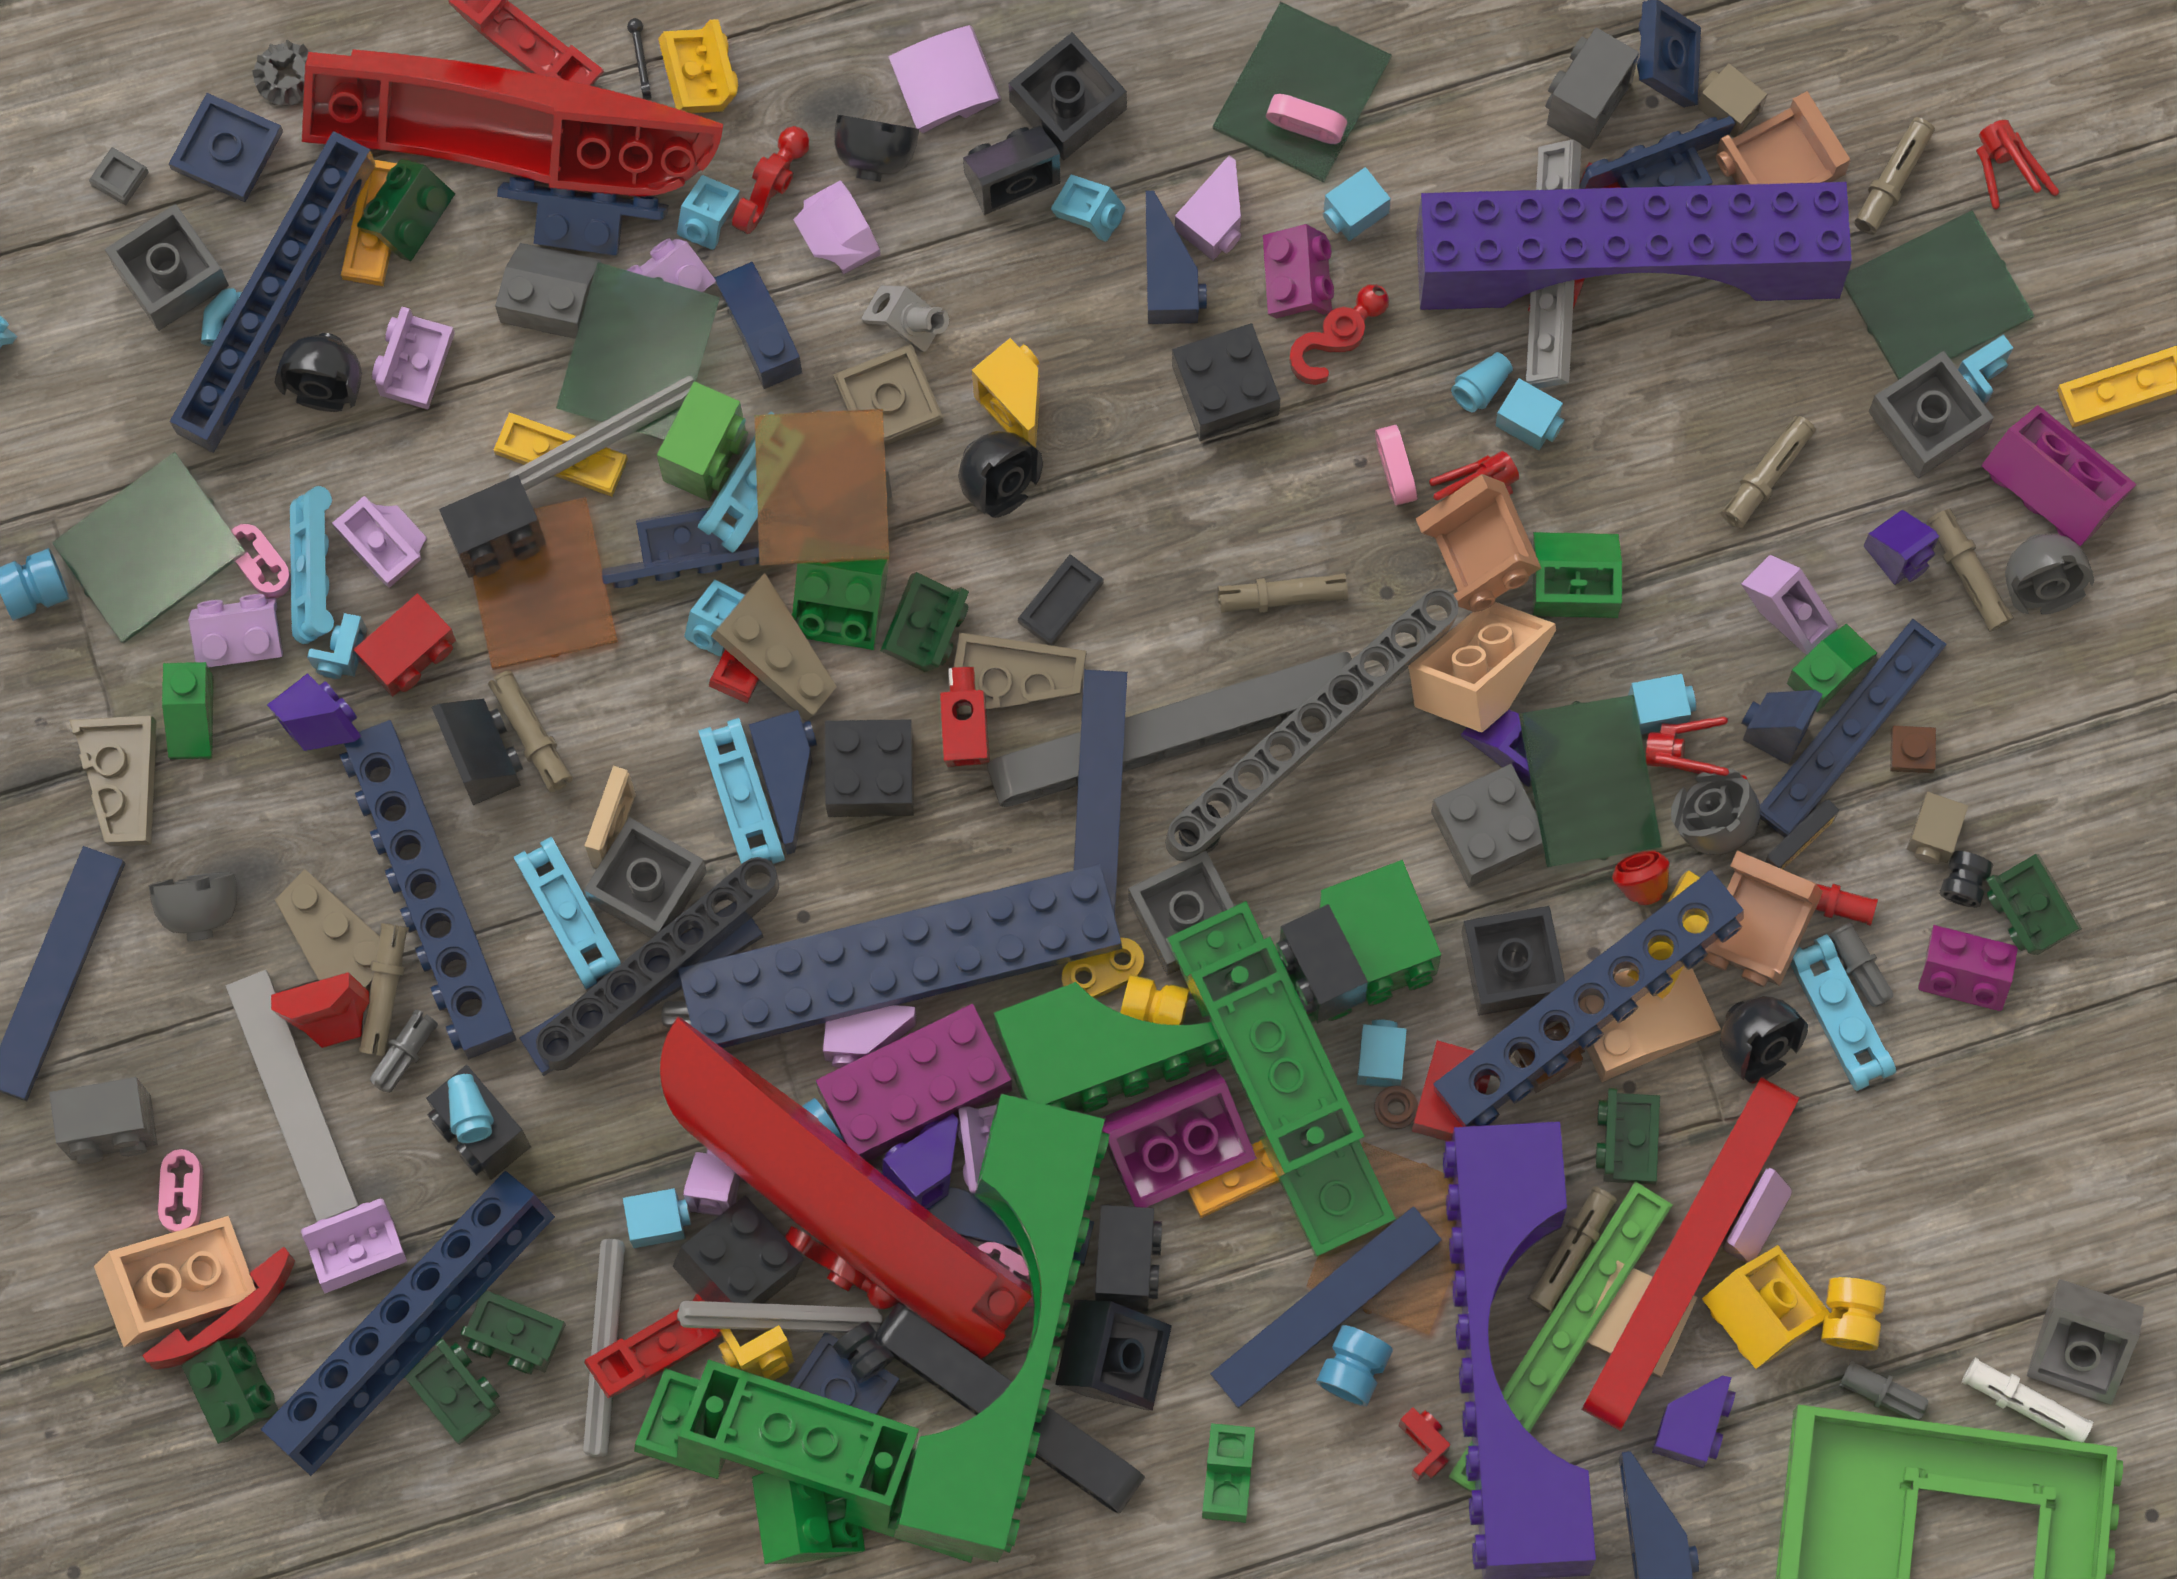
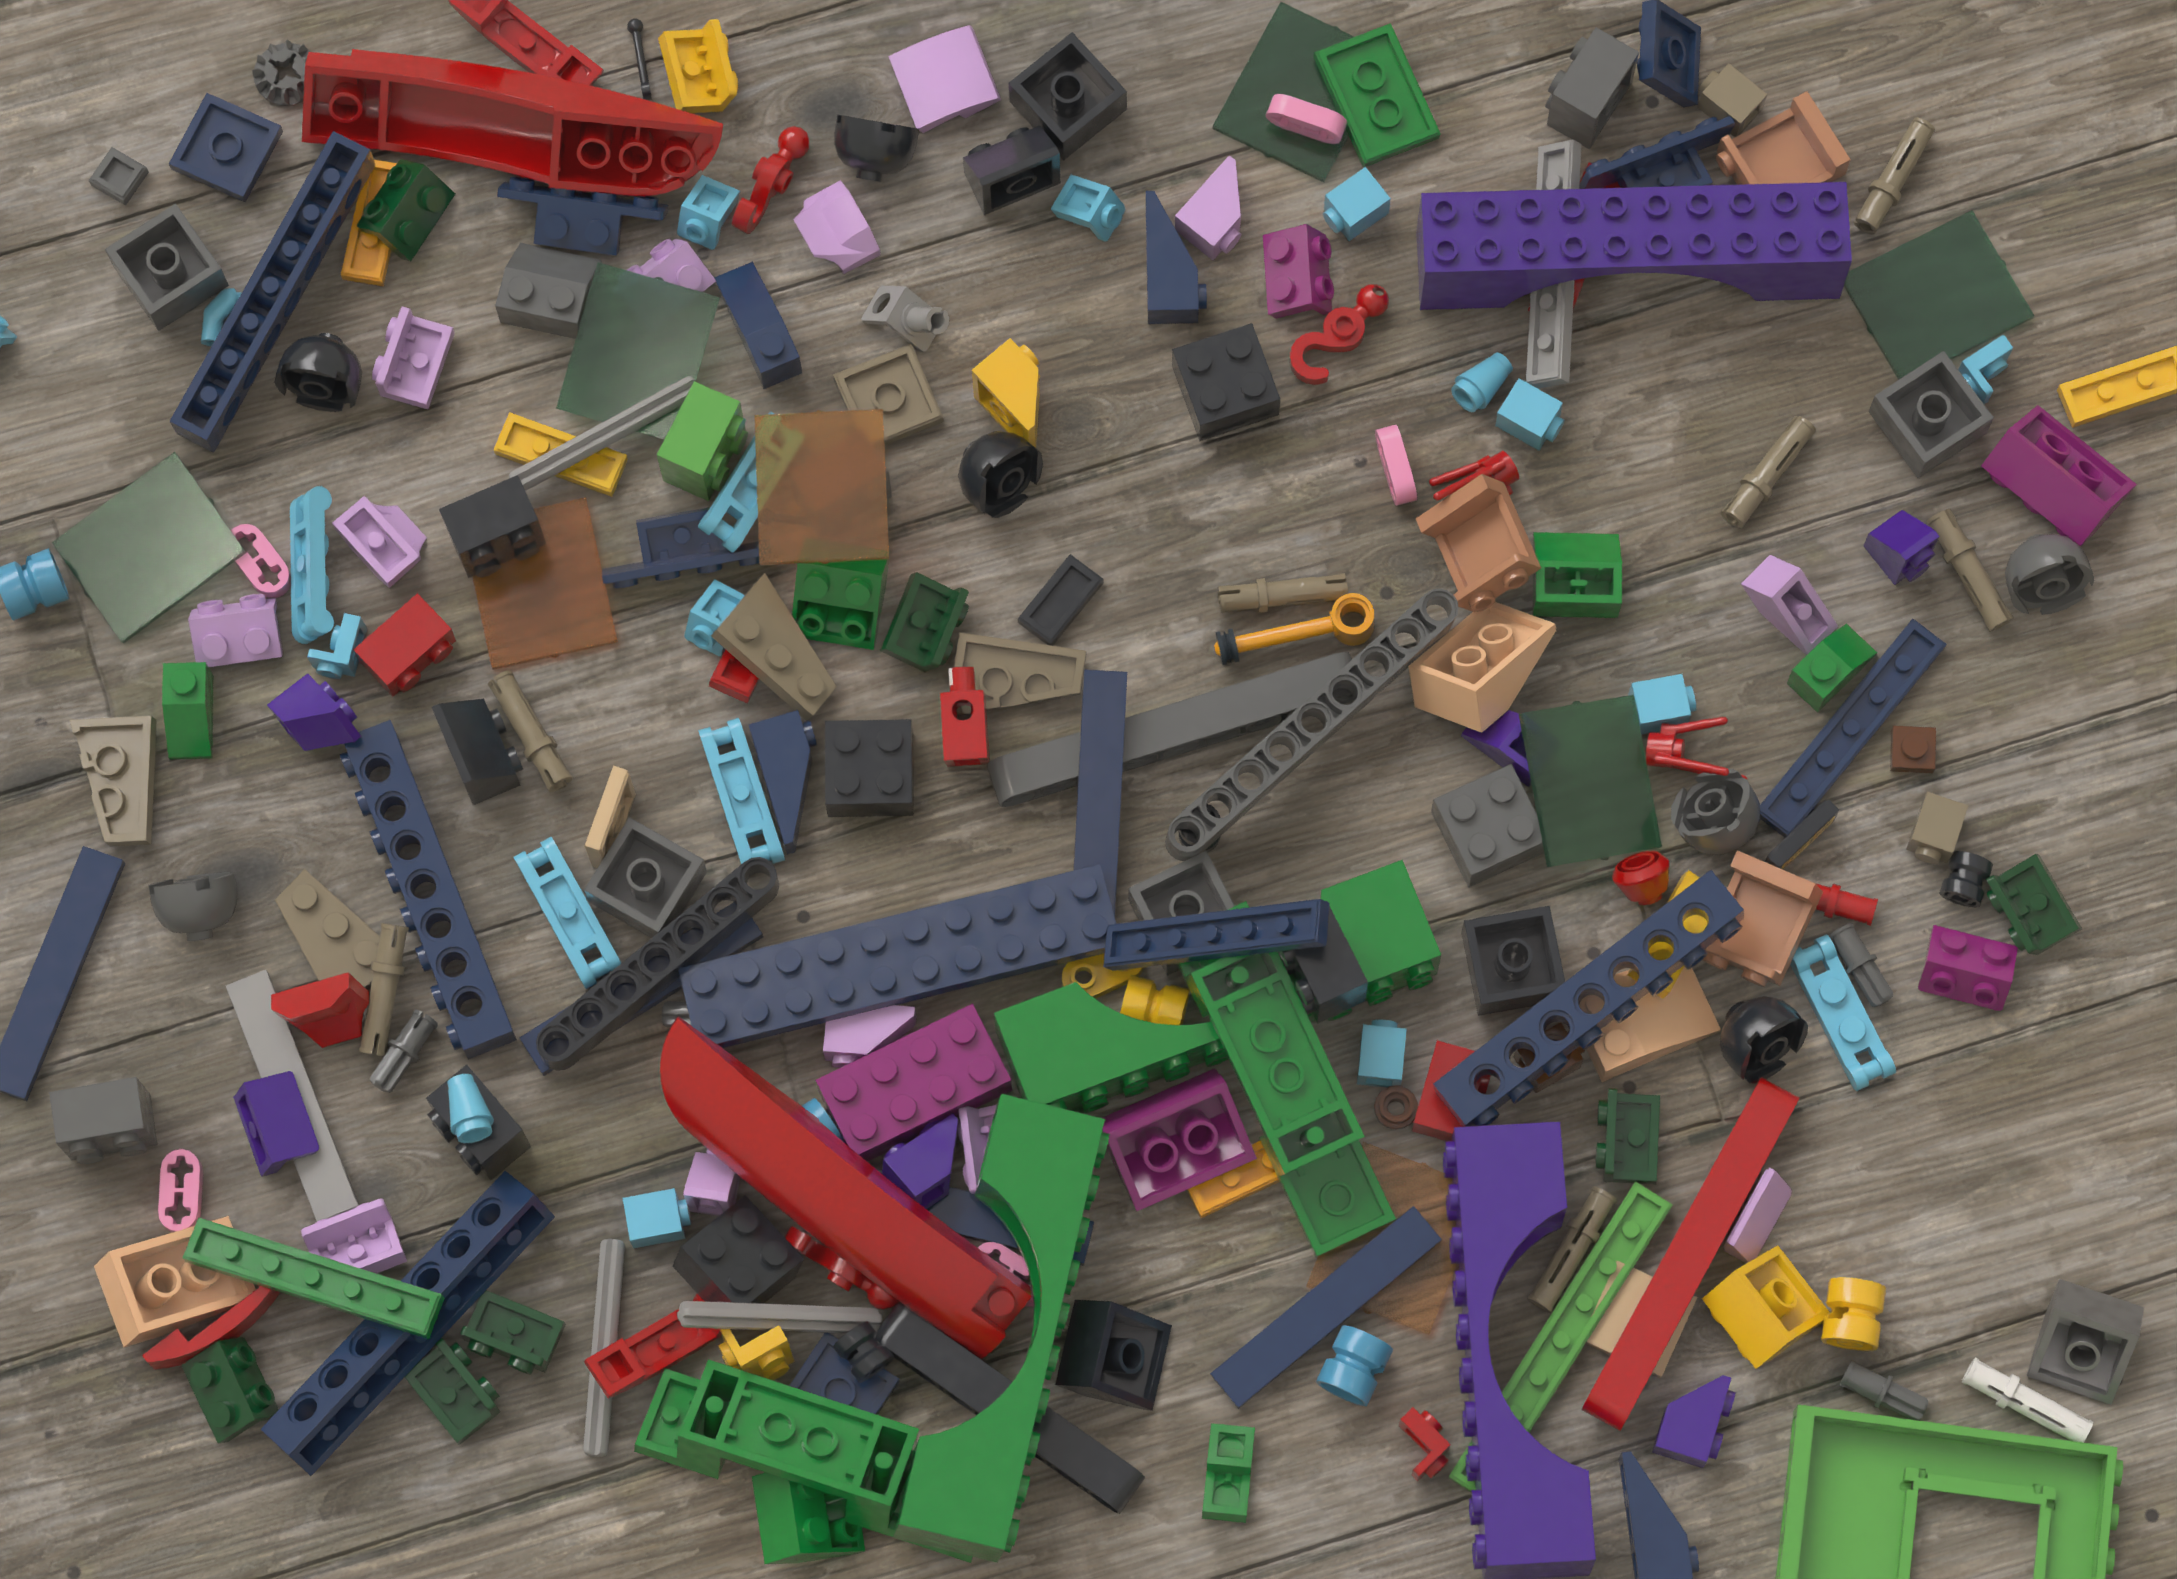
black brick [1095,1205,1162,1311] -> none
dark blue slope [1741,690,1823,764] -> none
red plant [1976,119,2059,209] -> none
none -> green tile [182,1217,444,1339]
none -> dark purple panel [233,1071,319,1177]
none -> dark blue tile [1103,899,1330,971]
none -> light orange piece [1214,593,1374,665]
none -> green tile [1313,23,1441,168]

